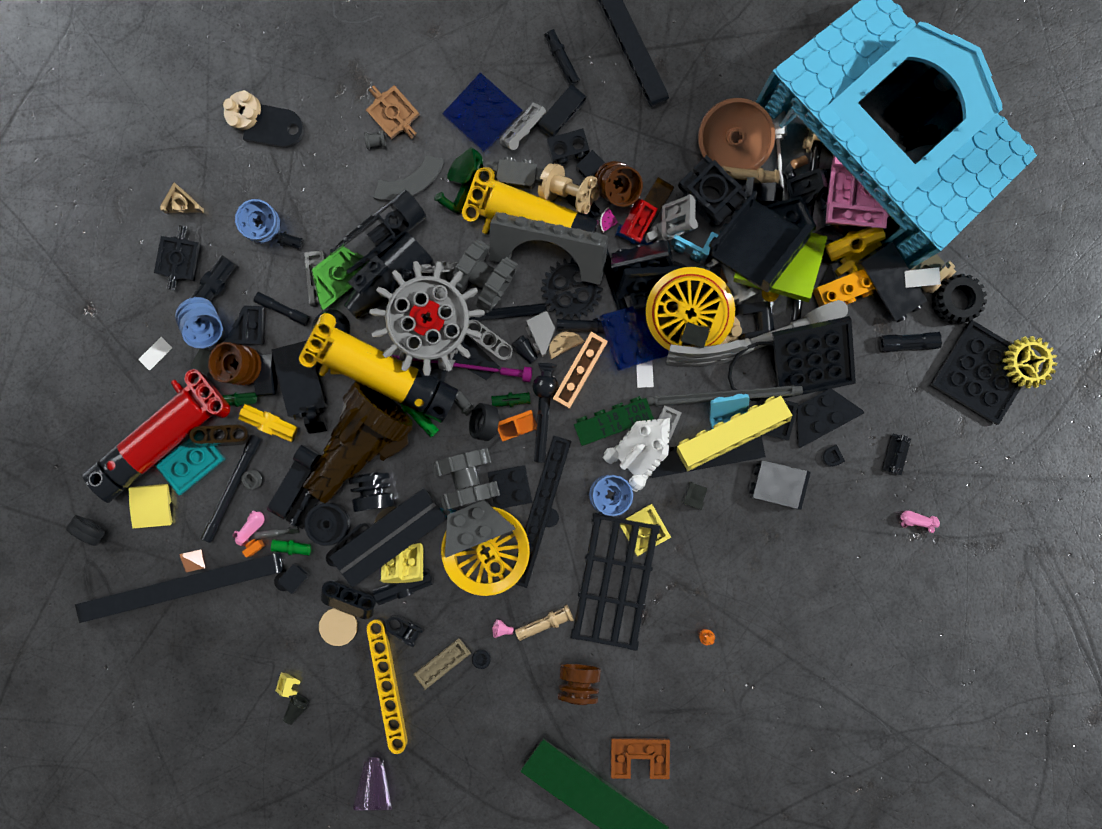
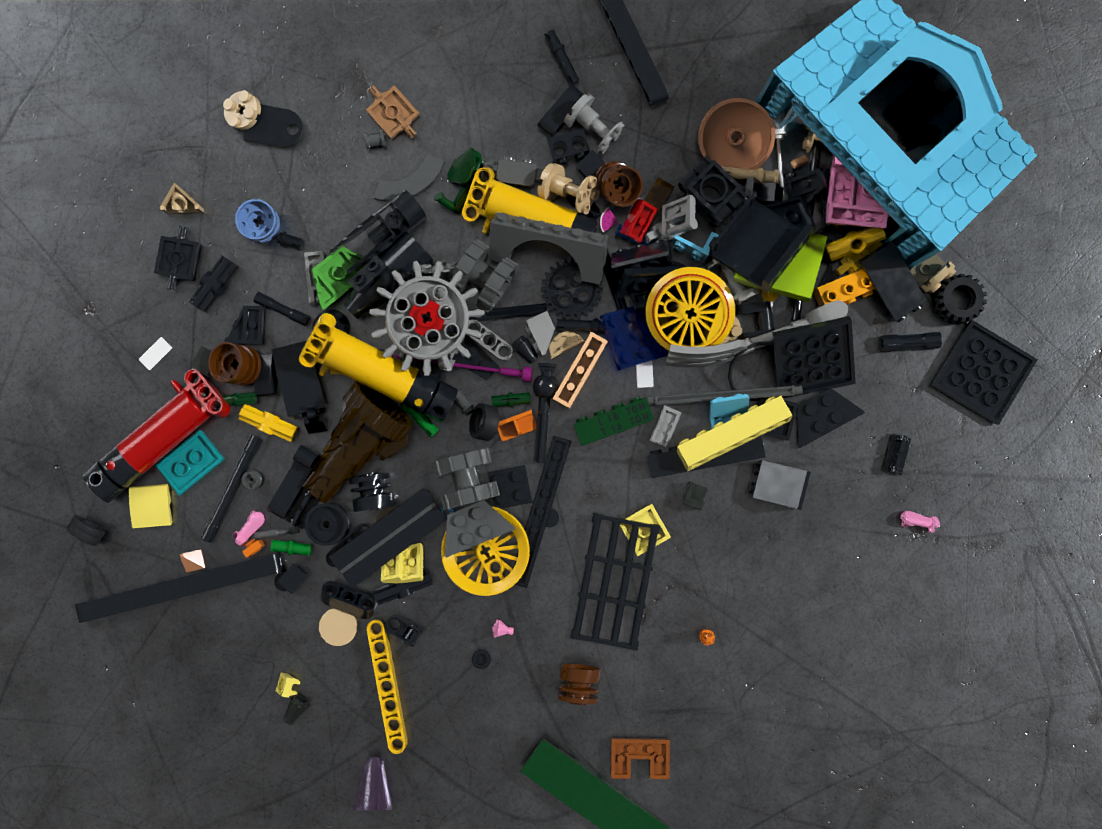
medium blue wheel [175,297,223,348] -> none
dark brown beam [190,425,248,447] -> none
dark tan plate [413,638,471,690] -> none
clear blue plate [442,72,522,153] -> none
light grey plate [500,103,547,150] -> none
tan pin [515,605,574,641] -> none
medium blue wheel [589,475,633,516] -> none
white shield [603,418,670,492] -> none
pearl dark grey panel [680,322,710,348] -> none
black tile [822,444,845,467] -> none
white sticker [905,268,941,288] -> none
light yellow gear [1003,336,1058,388] -> none
none -> light grey piece [564,93,625,154]

